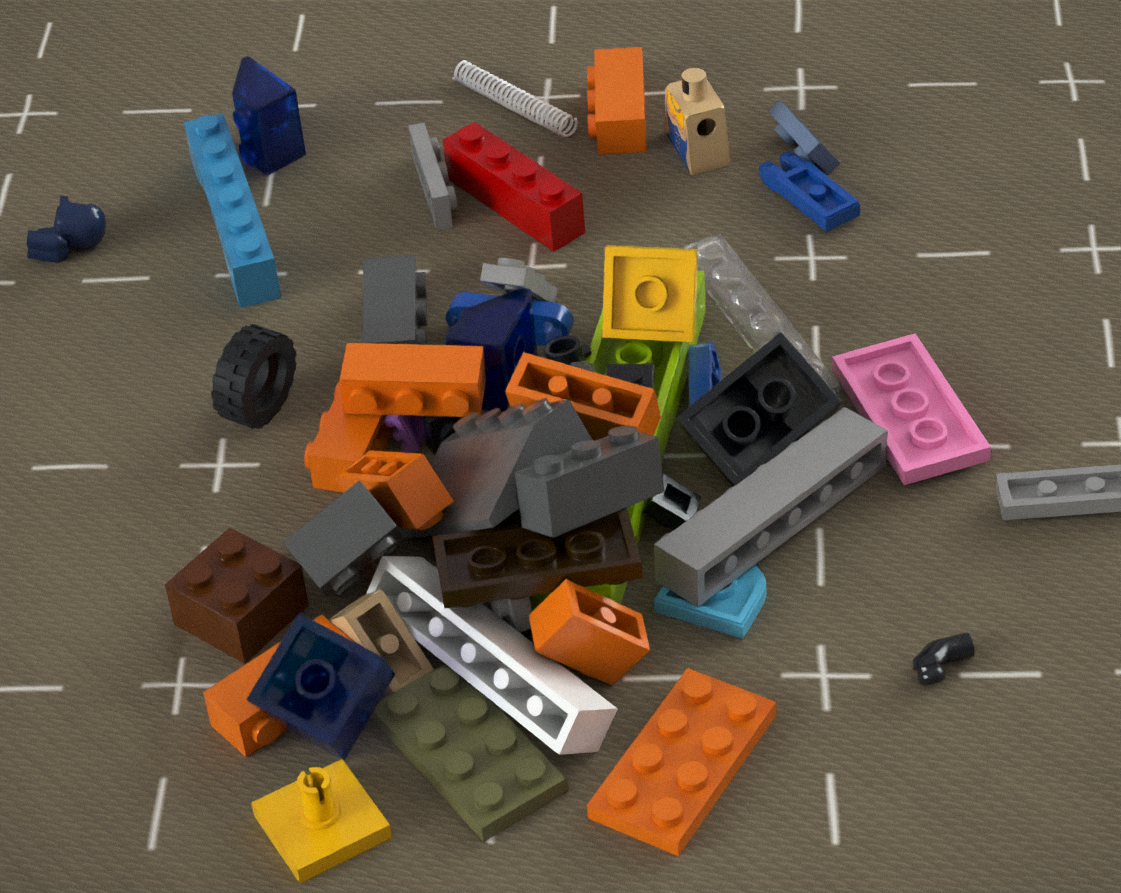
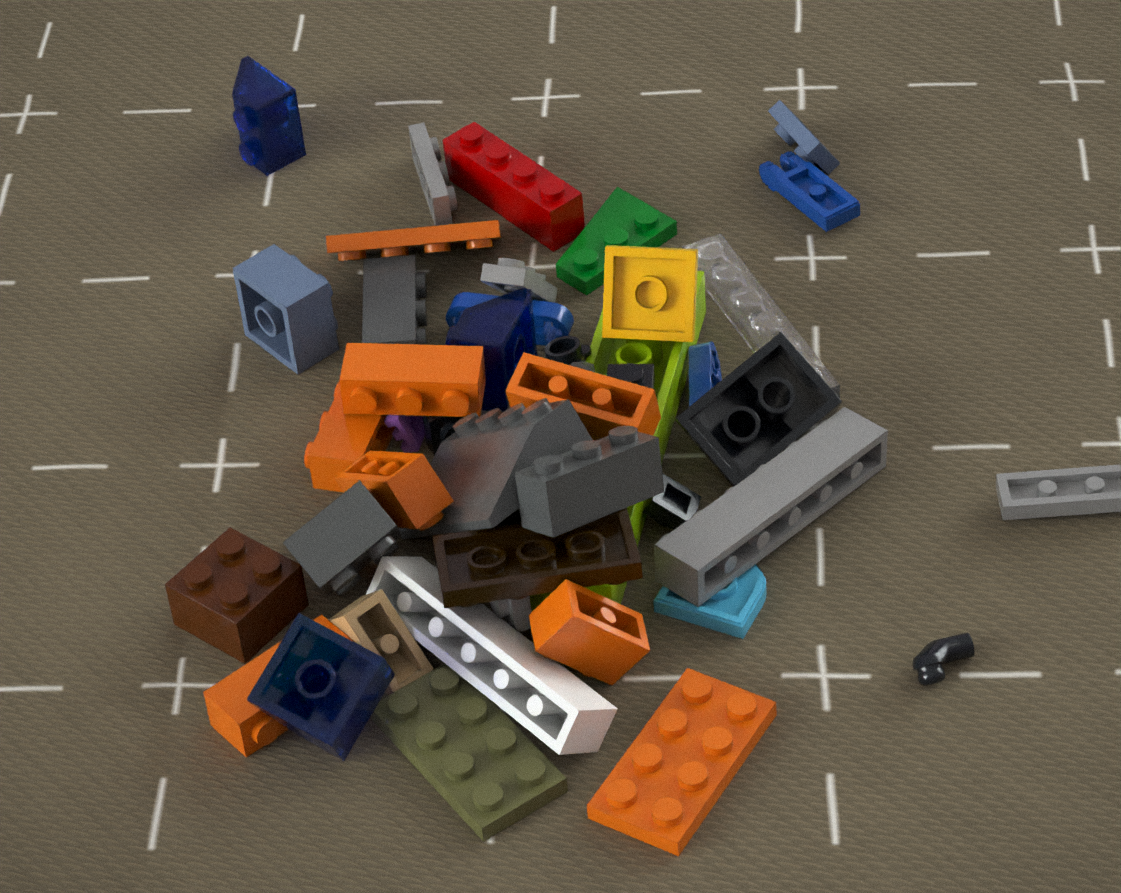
dark blue piece [26,195,106,263] -> none
dark azure arch [184,113,281,308] -> none
black tyre [211,324,297,429] -> none
yellow tile [251,759,392,883] -> none
white piece [452,60,578,138] -> none
orange brick [587,47,647,155] -> none
tan torso [665,68,730,175] -> none
bright pink plate [832,333,991,485] -> none
none -> sand blue brick [232,244,339,375]
none -> orange plate [326,220,501,261]
none -> green wing [556,186,677,296]

